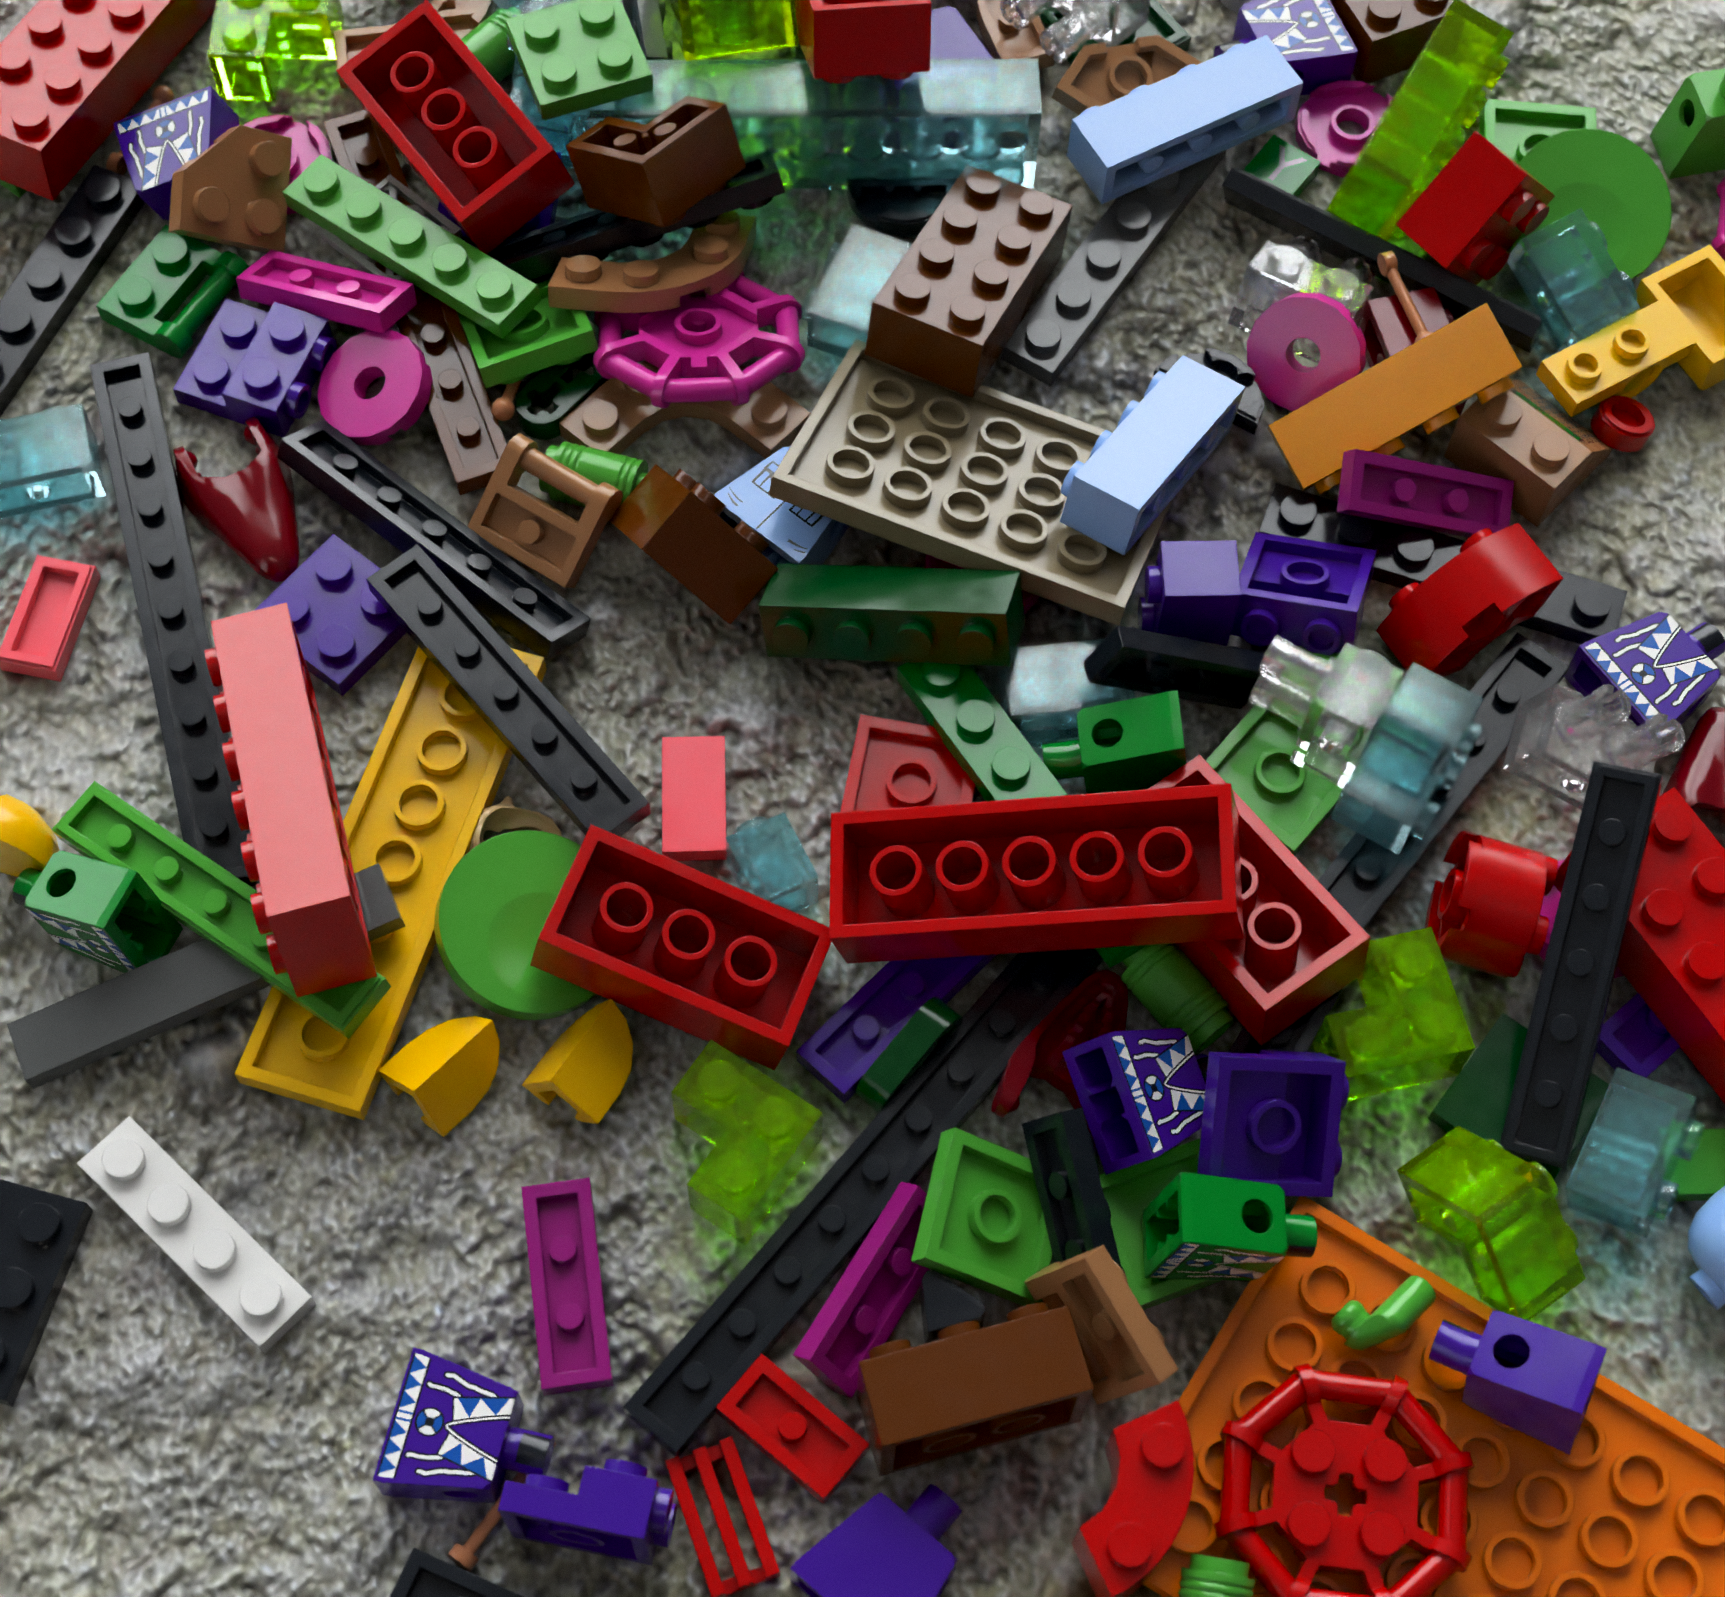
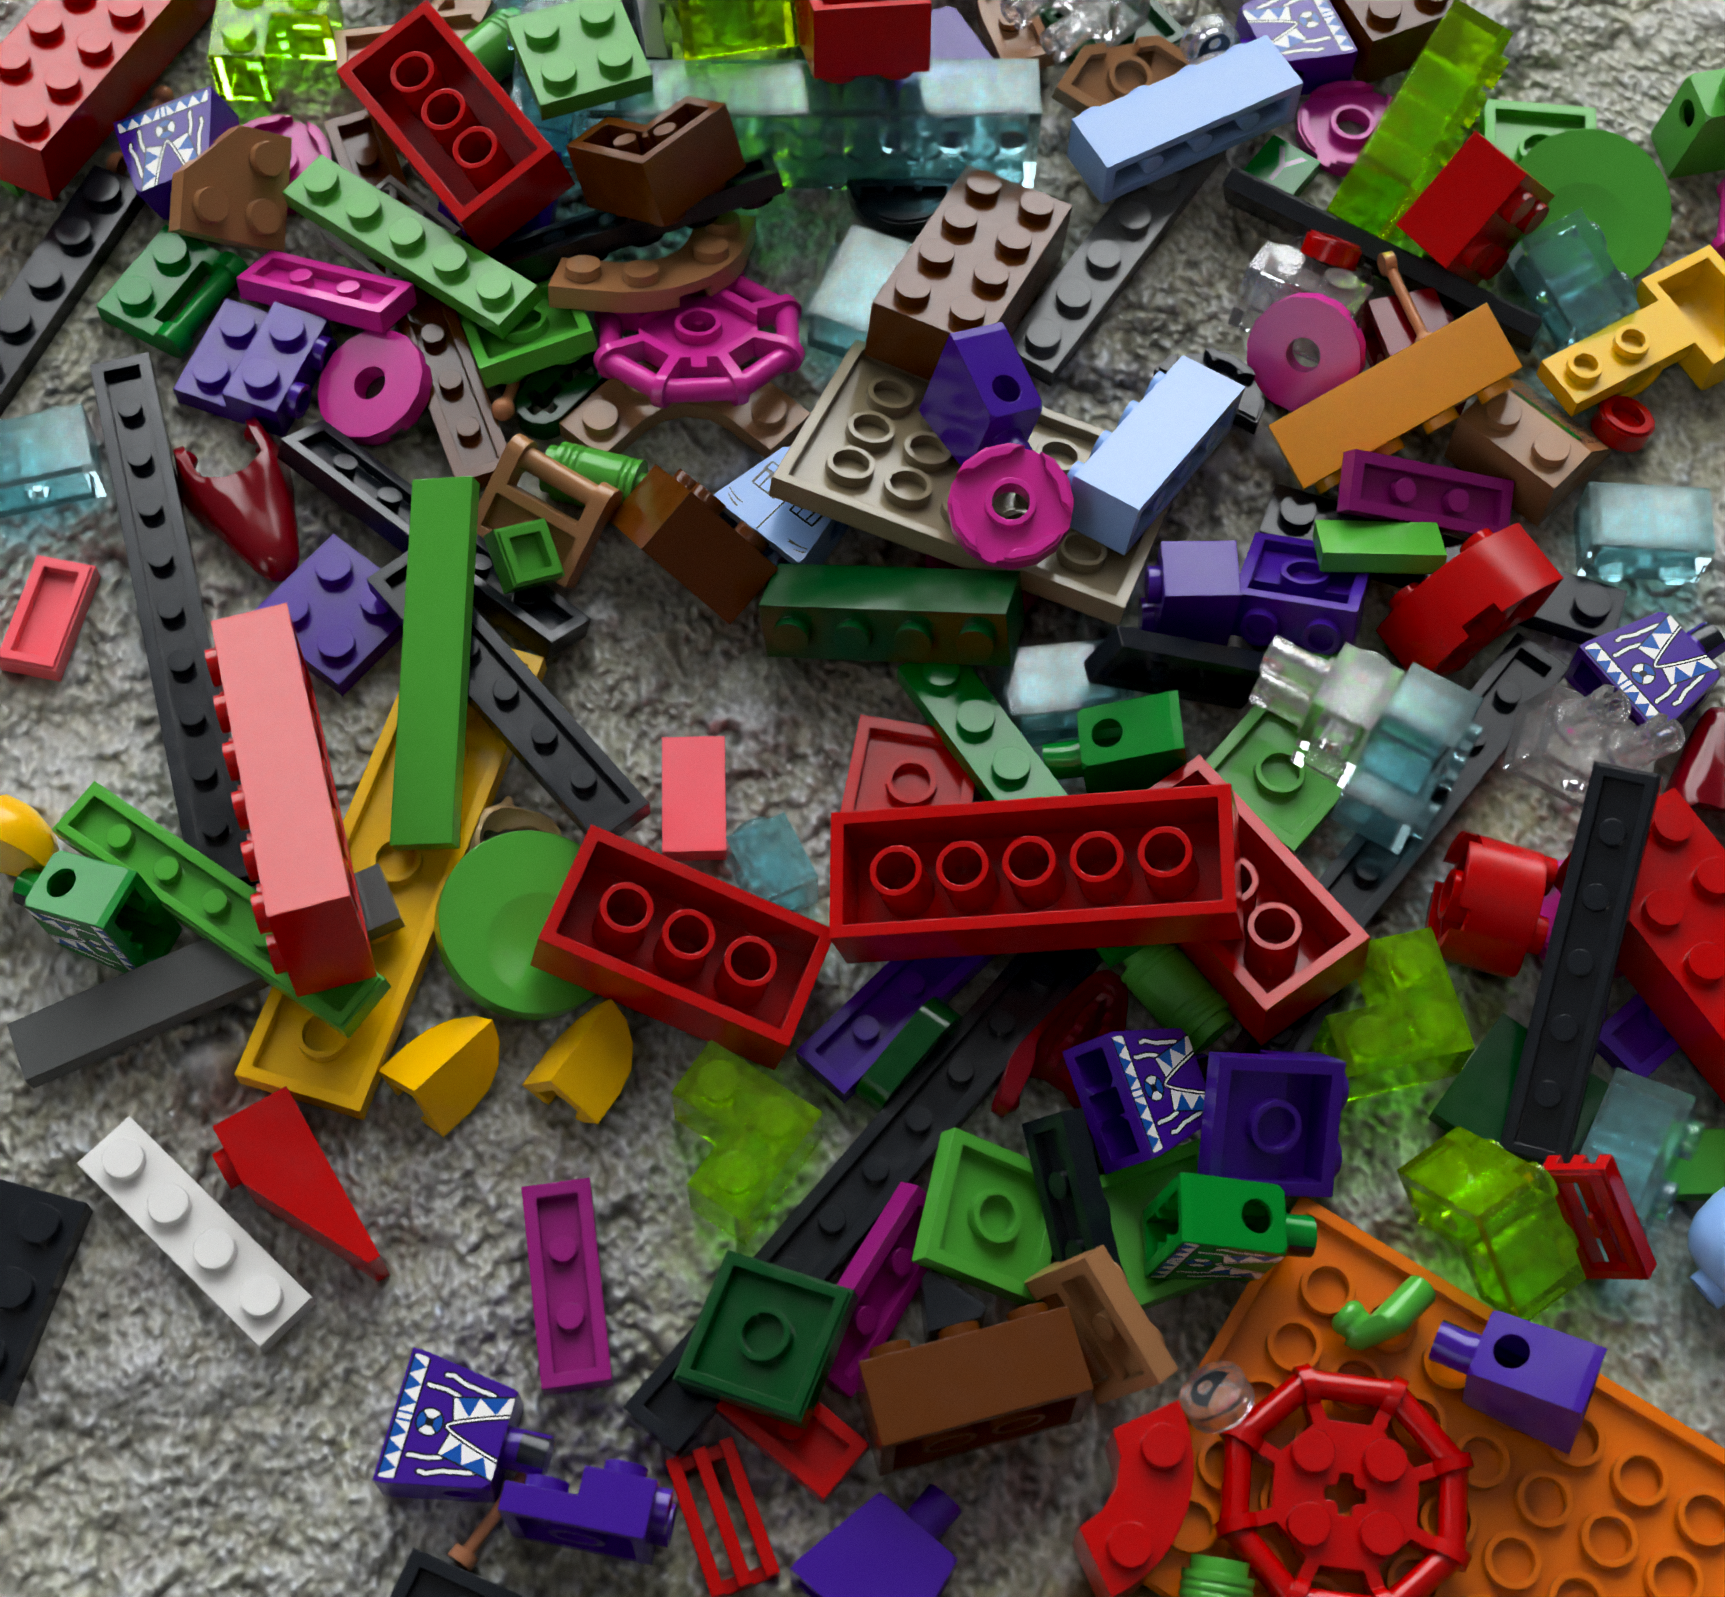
none -> red slope [212,1086,390,1282]
none -> bright green tile [390,476,480,851]
none -> bright green tile [483,518,565,594]
none -> dark green tile [672,1250,859,1430]
none -> dark purple torso [919,322,1042,466]
none -> dark pink tile [947,443,1074,570]
none -> clear tile [1179,1361,1255,1434]
none -> clear tile [1180,13,1239,65]
none -> red tile [1300,230,1362,271]
none -> bright green tile [1312,520,1447,574]
none -> red tile [1540,1154,1657,1280]
none -> clear light blue brick [1573,482,1716,585]

